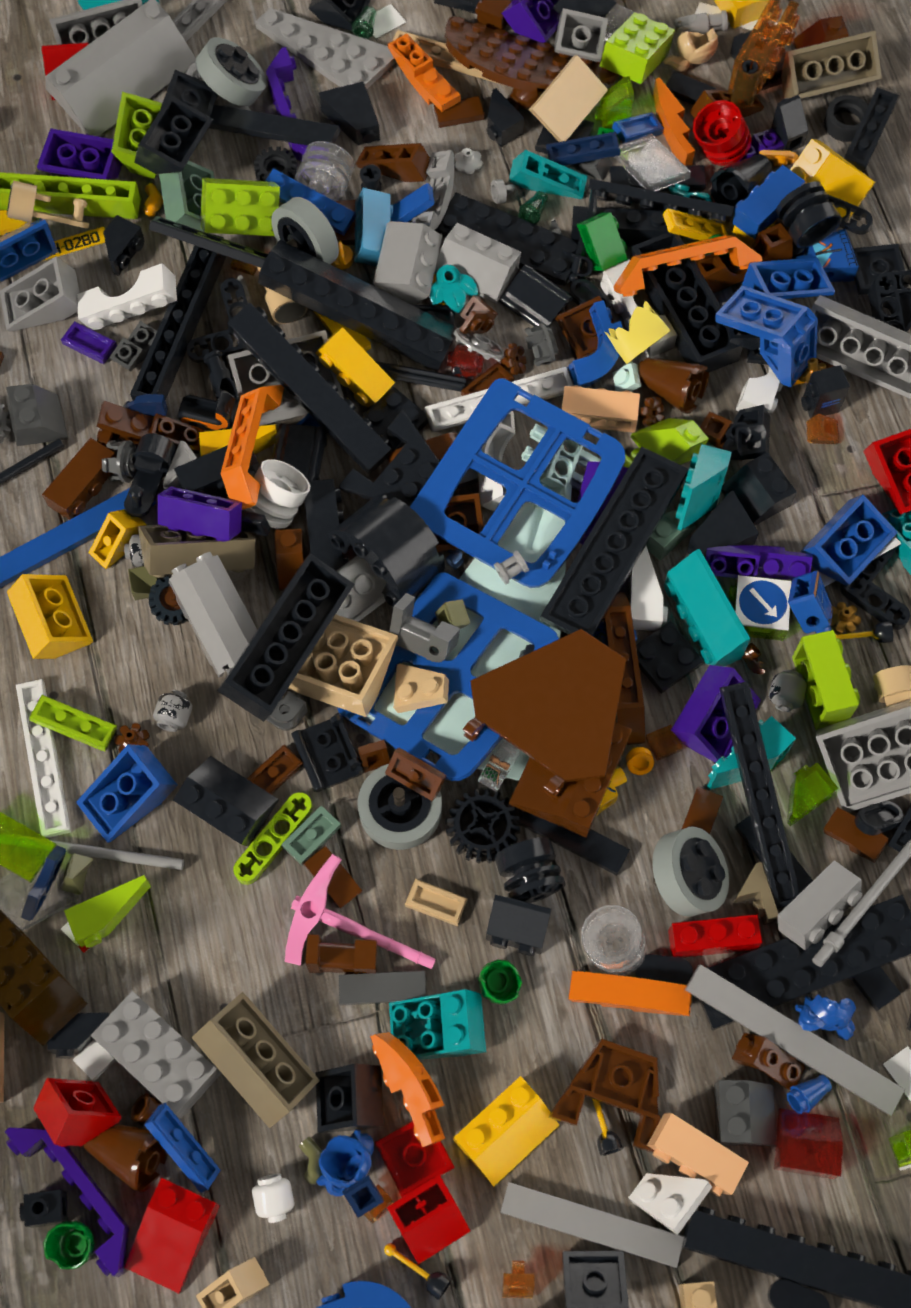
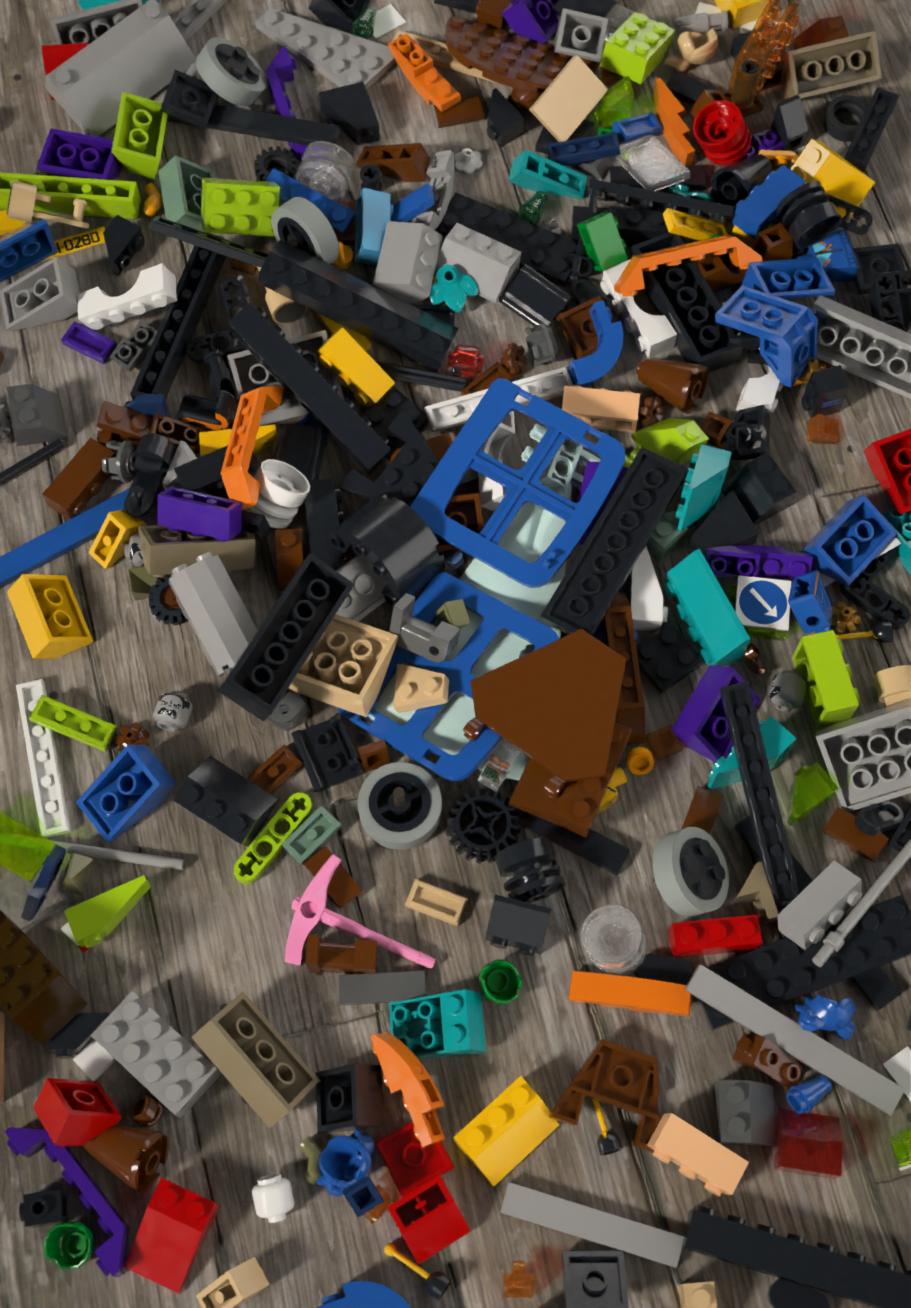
black slope [134,95,213,174] -> none
blue tile [145,1103,221,1193] -> none
reddish brown plate [385,748,447,801] -> none
light grey wheel [453,328,505,362] -> none
reddish brown bracket [459,295,498,334] -> none
light grey tile [490,179,515,204] -> none
light grey bush [494,550,529,584] -> none
light yellow piece [605,301,670,364] -> none
light aqua plate [613,362,641,392] -> none
white wing [628,1173,712,1235] -> none

